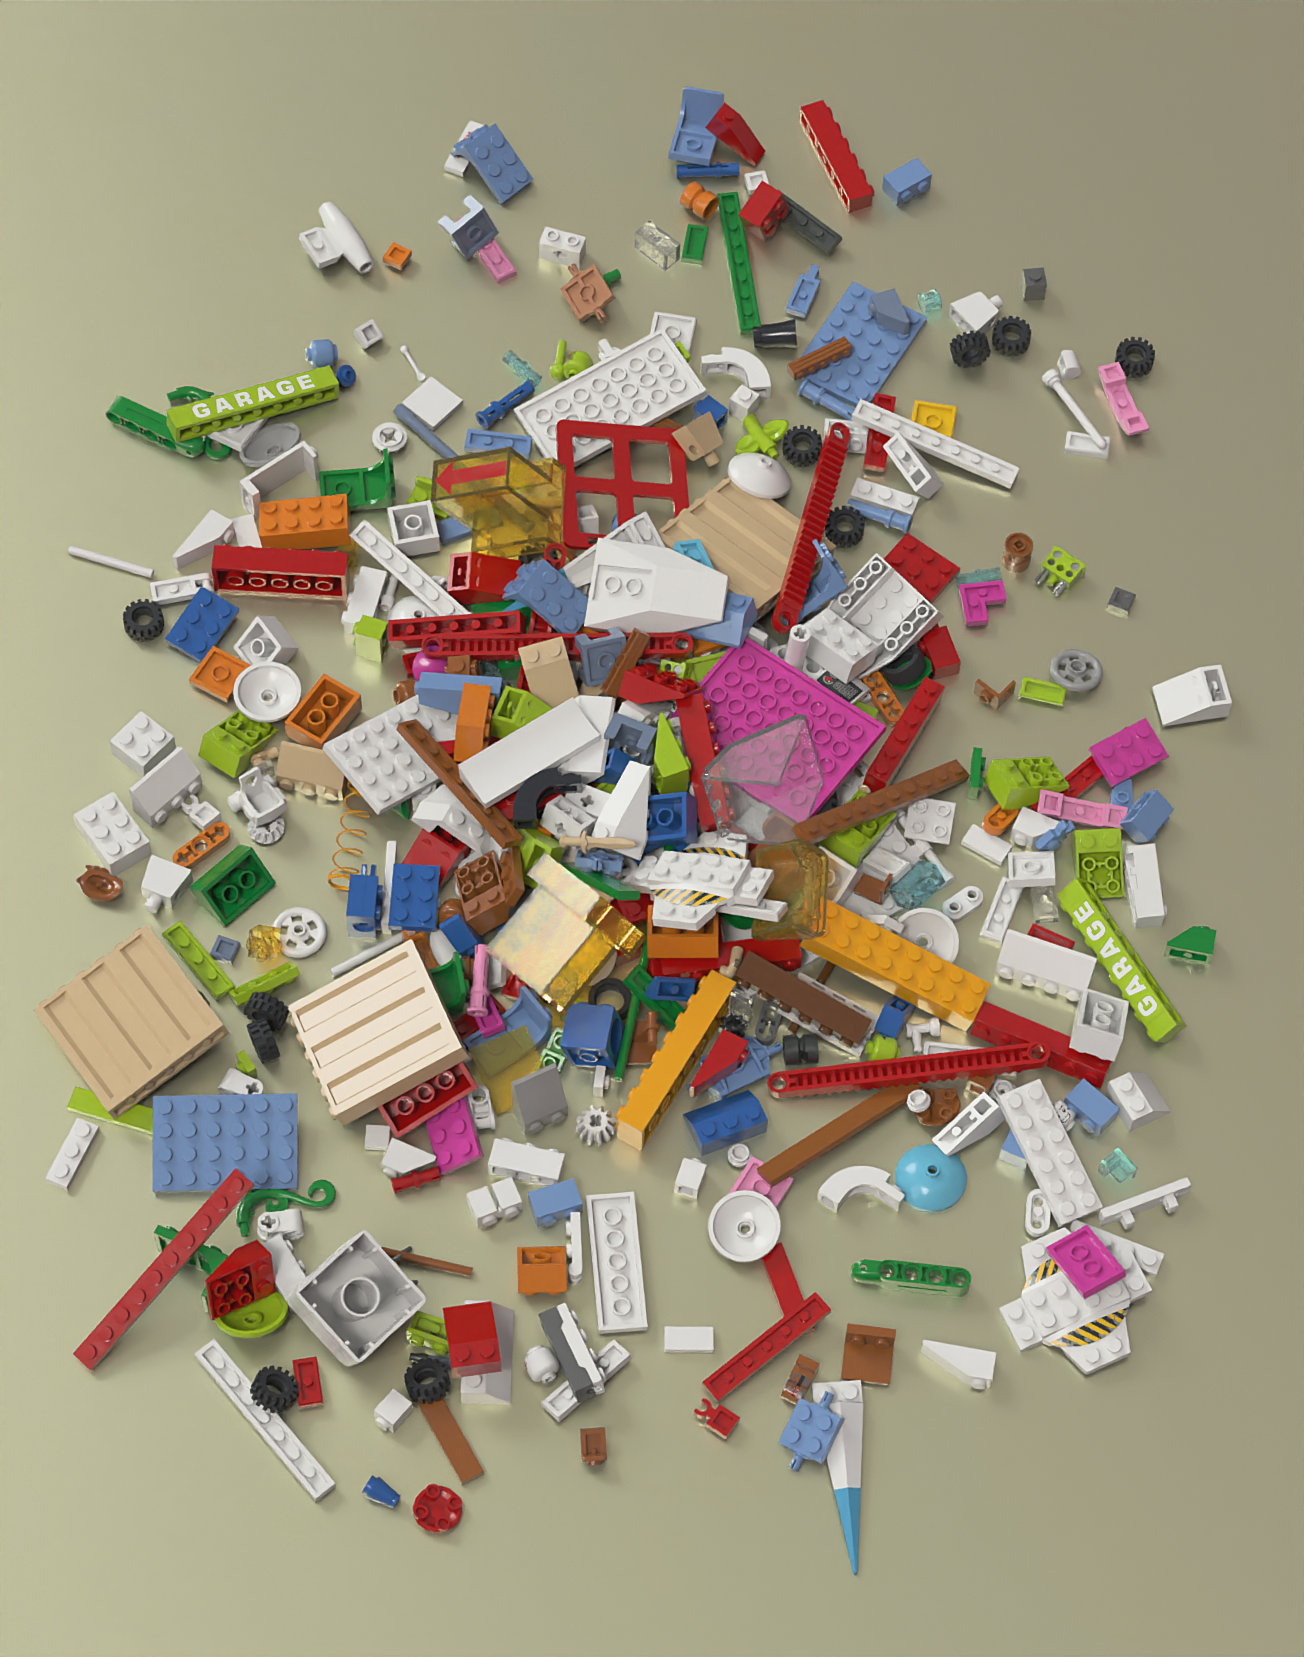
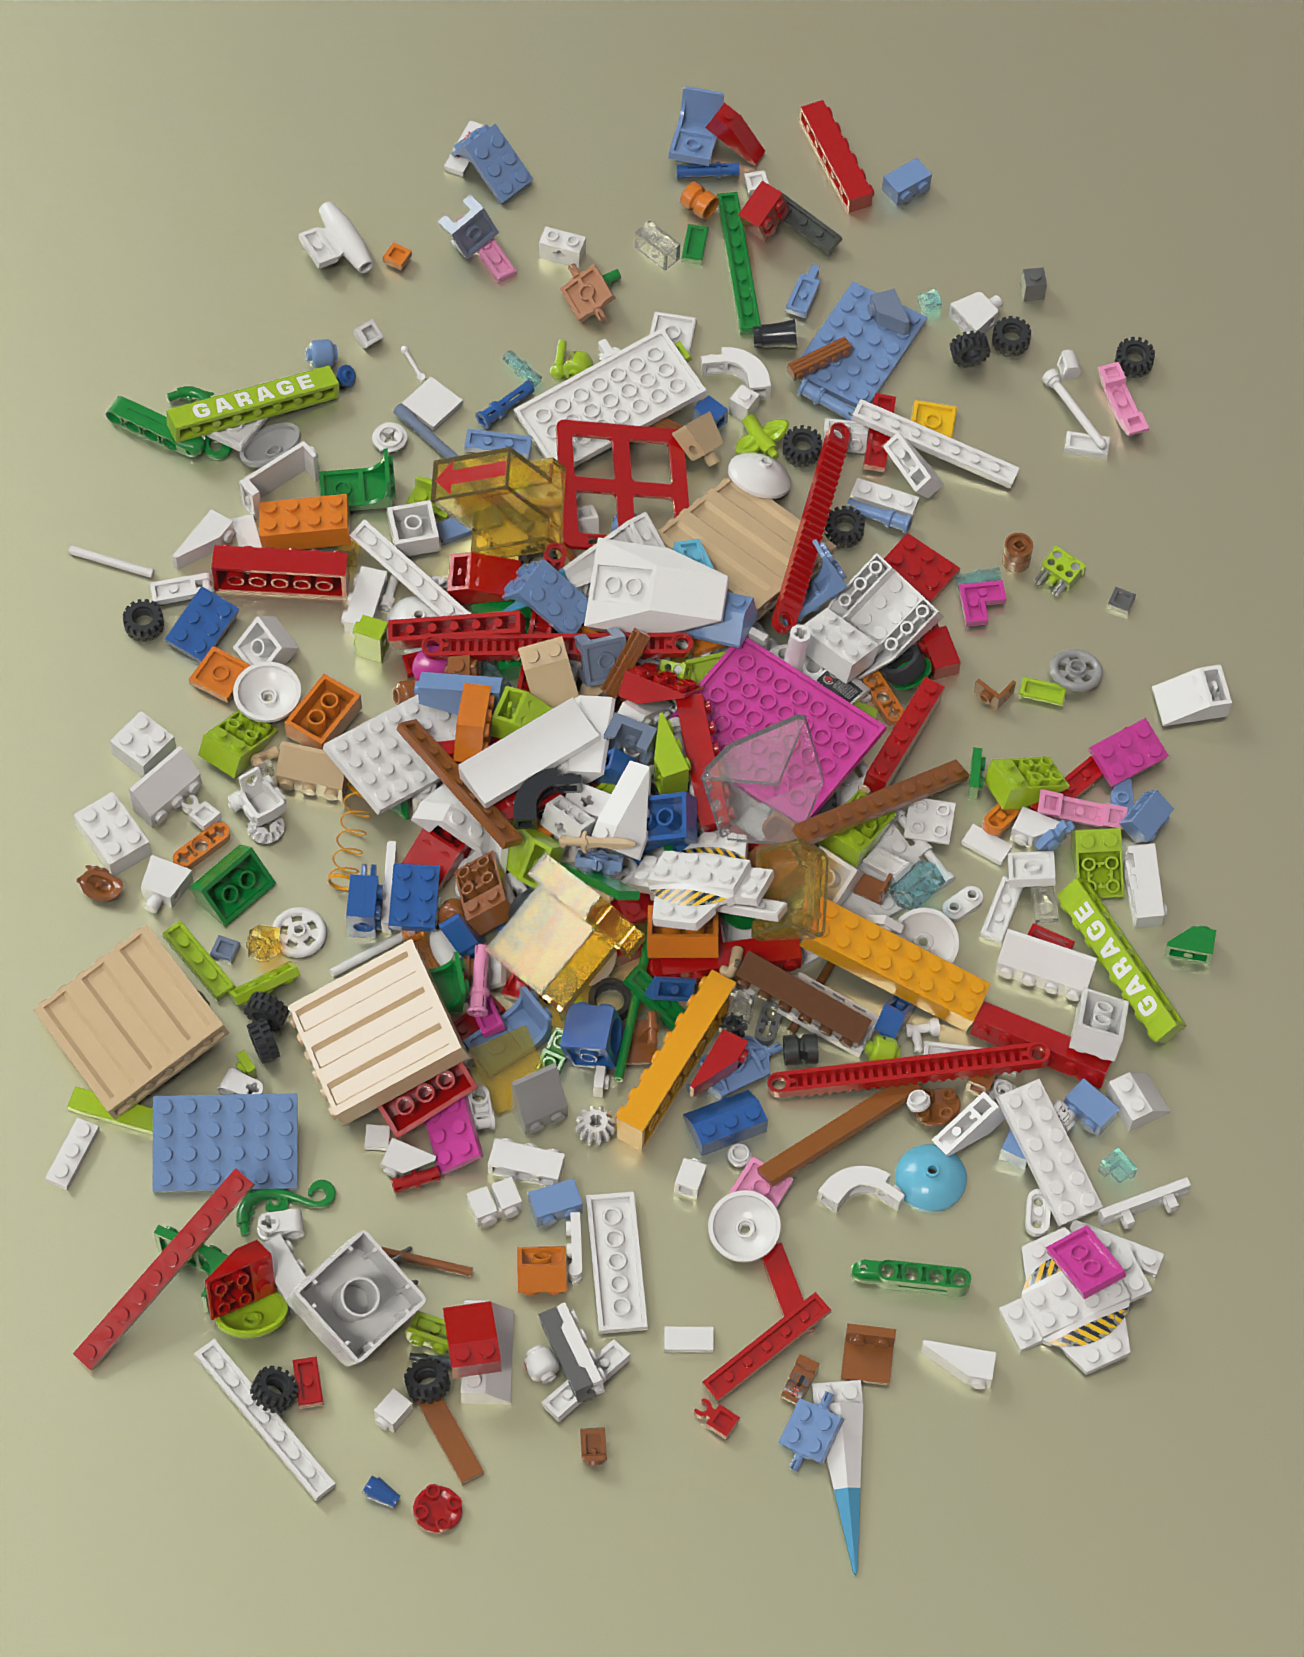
dark orange plate [499,846,525,907] -> none

